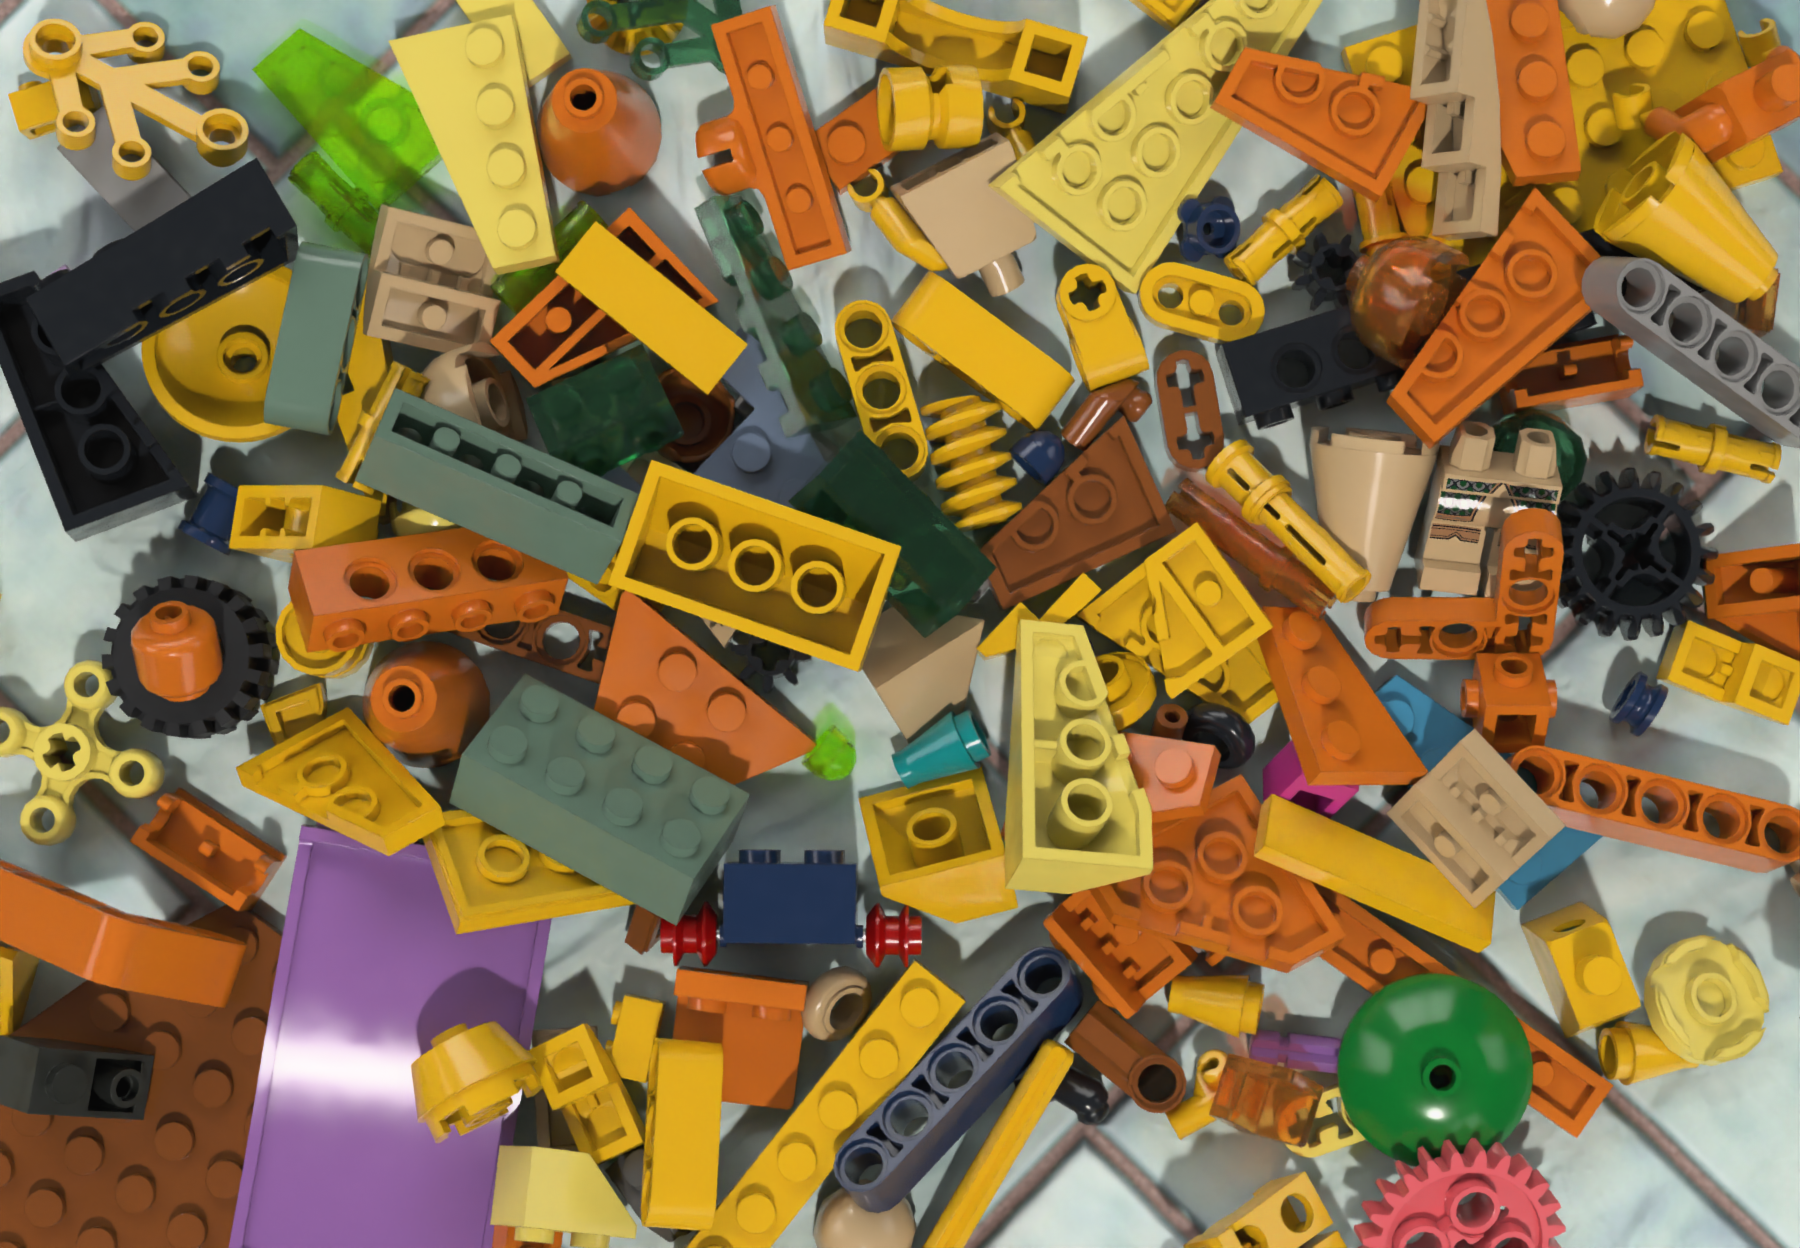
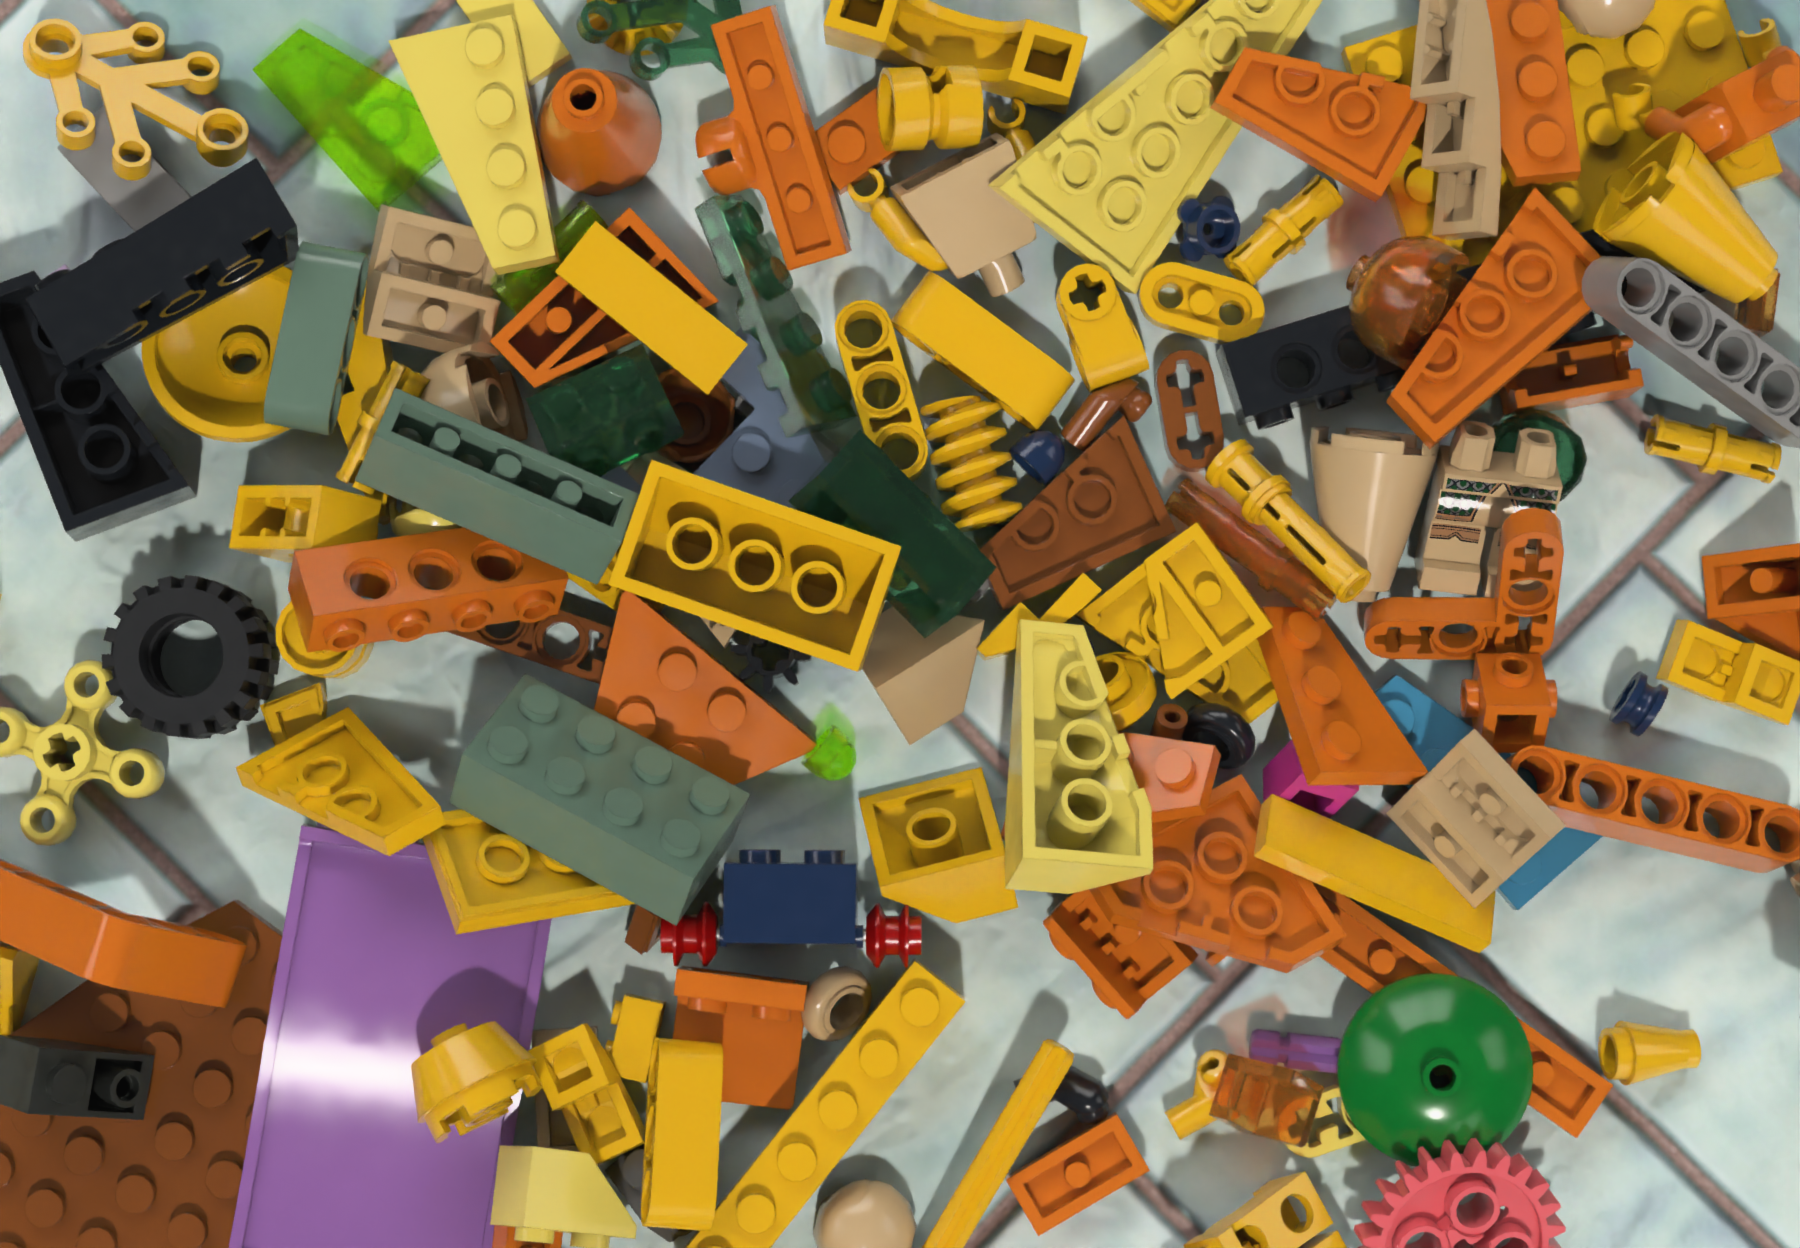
yellow piece [8,79,102,140] -> none
orange hinge [129,787,287,911] -> none
orange head [131,601,223,702] -> none
dark blue bush [177,472,238,556] -> none
clear neon green pin [288,151,379,258] -> none
orange cone [362,641,490,768] -> none
dark blue beam [833,946,1084,1213] -> none
teal cone [891,710,991,789] -> none
dark orange piece [1064,999,1187,1113] -> none
yellow cone [1168,975,1265,1038] -> none
black gear [1291,232,1371,311] -> none
yellow pin [1352,180,1409,264] -> none
yellow torso [1520,902,1641,1038] -> none
black gear [1557,468,1719,641] -> none
light yellow tile [1644,935,1769,1066] -> none
none -> orange plate [1005,1112,1150,1236]

